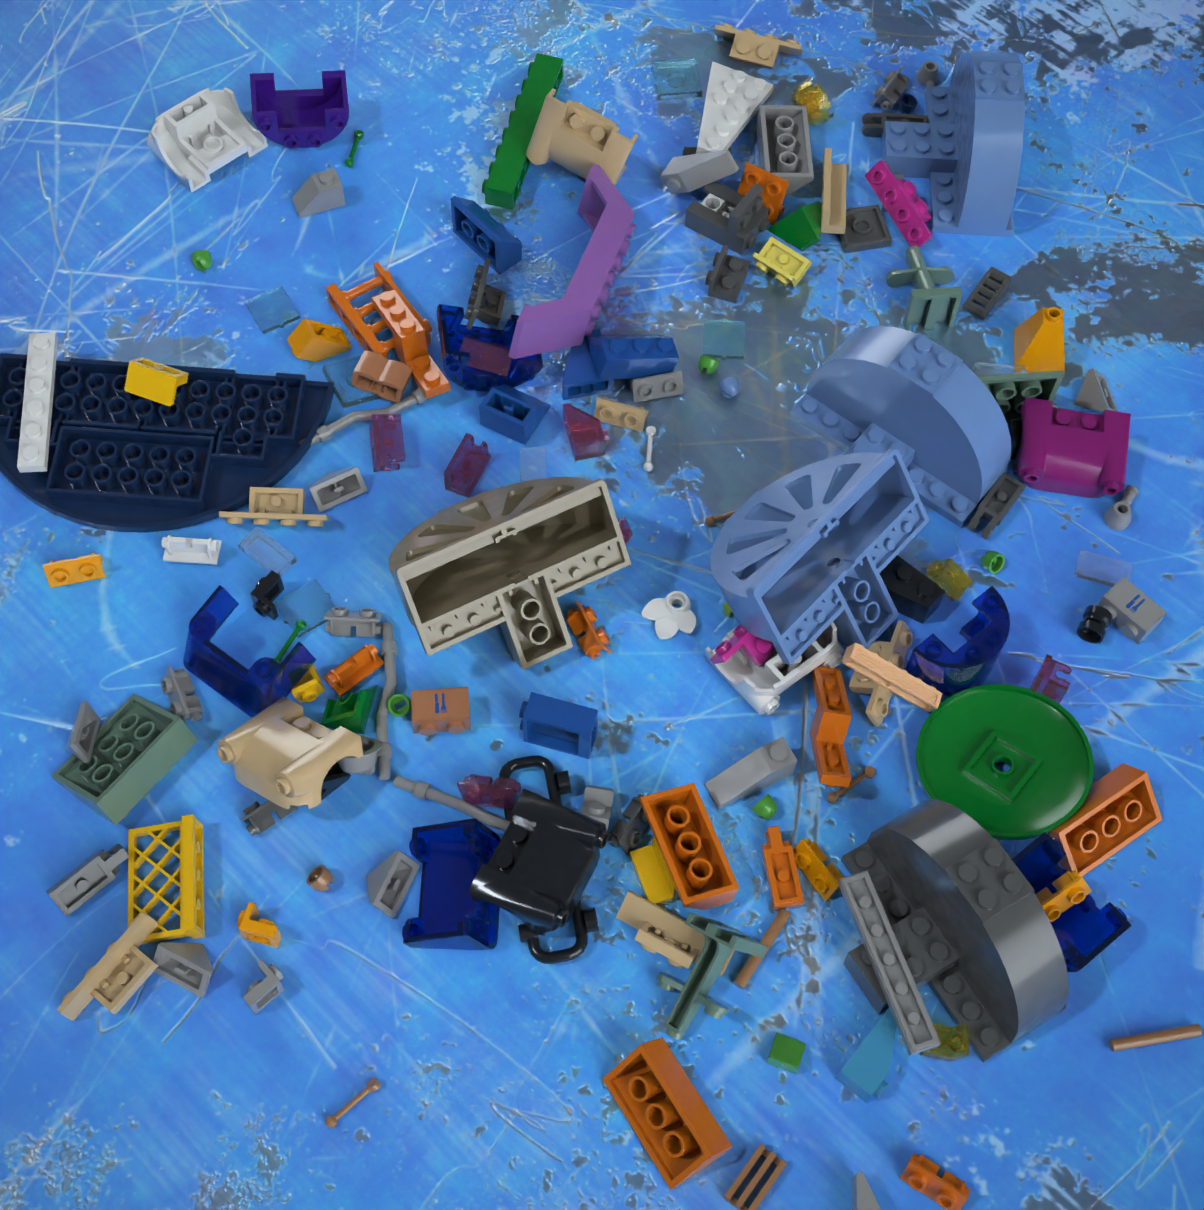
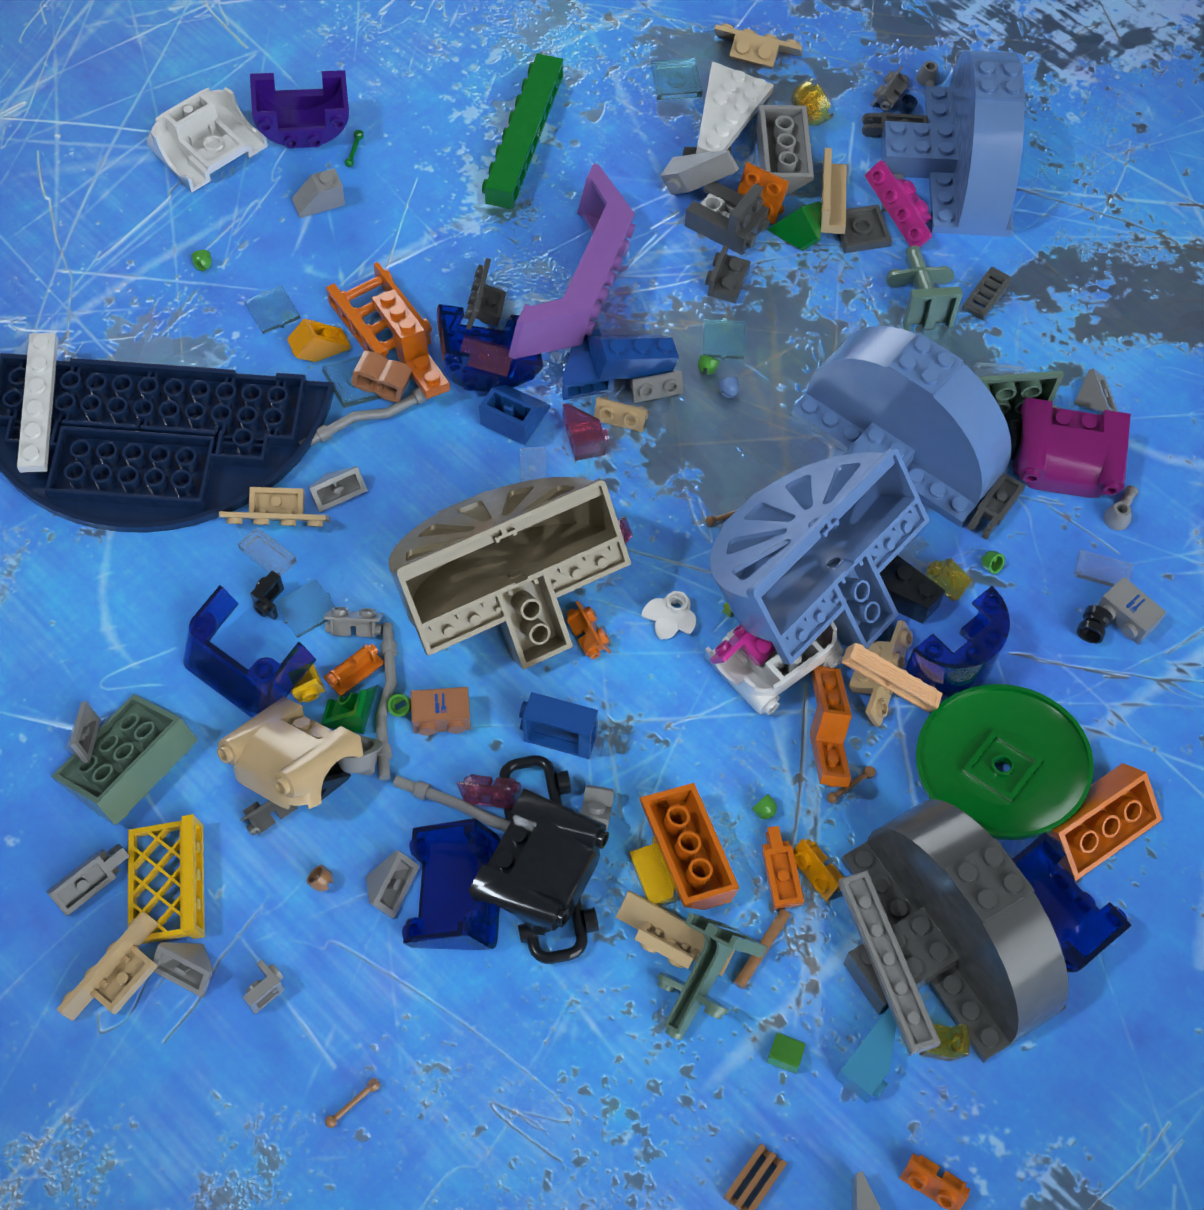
light orange hinge [43,552,105,588] -> none
yellow panel [124,357,189,406] -> none
light grey hinge [161,666,203,723] -> none
white hinge [162,535,222,565] -> none
light orange bracket [237,902,282,948] -> none
green hinge [269,620,306,670] -> none
hinge [369,414,405,472] -> none
hinge [443,433,491,498] -> none
blue slope [451,196,522,275] -> none
tan piece [526,89,639,186] -> none
orange slope [602,1037,733,1190] -> none
dark grey hinge [607,793,650,857] -> none
white hinge [643,426,656,472] -> none
light grey slope [704,737,797,810] -> none
light yellow bracket [752,237,812,288] -> none
light orange slope [1013,307,1065,377] -> none
hinge [1030,654,1072,704] -> none
light orange hinge [1036,869,1092,922] -> none
medium nougat bar [1108,1024,1202,1052] -> none

